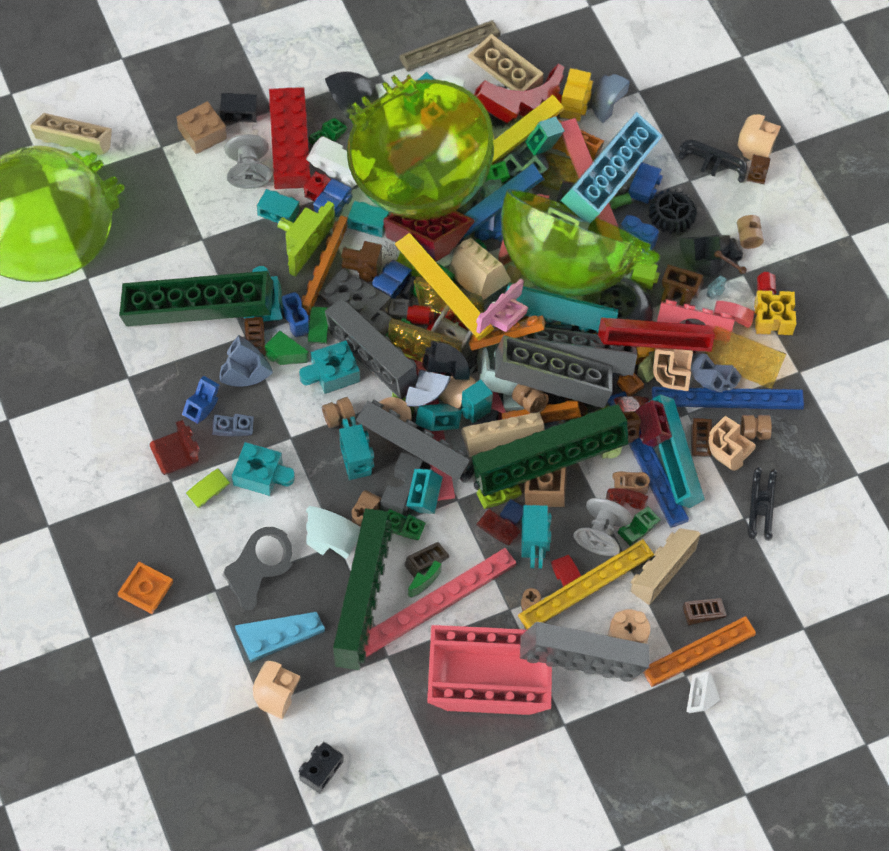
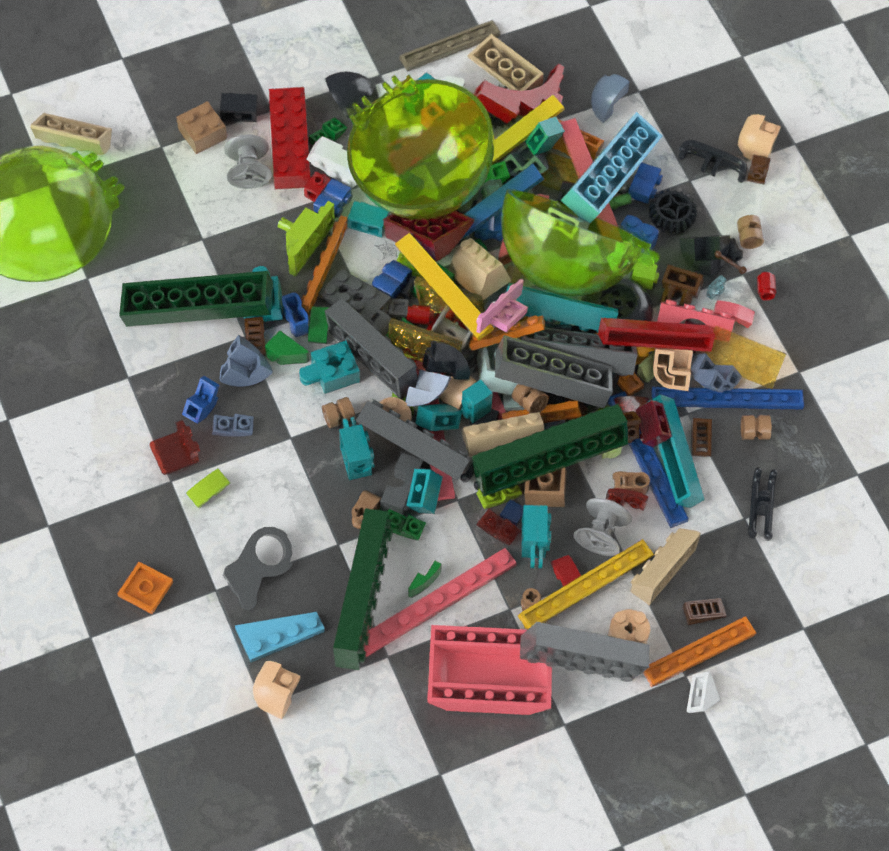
teal brick [232,442,295,496] -> none
teal brick [257,189,300,223] -> none
black brick [298,741,344,794] -> none
light aqua slope [306,506,361,559] -> none
reddish brown brick [341,241,382,282] -> none
dark brown slope [404,542,449,578] -> none
yellow brick [560,68,593,122] -> none
green slope [617,506,661,546] -> none
light nougat brick [709,416,755,471] -> none
yellow brick [754,290,796,335] -> none

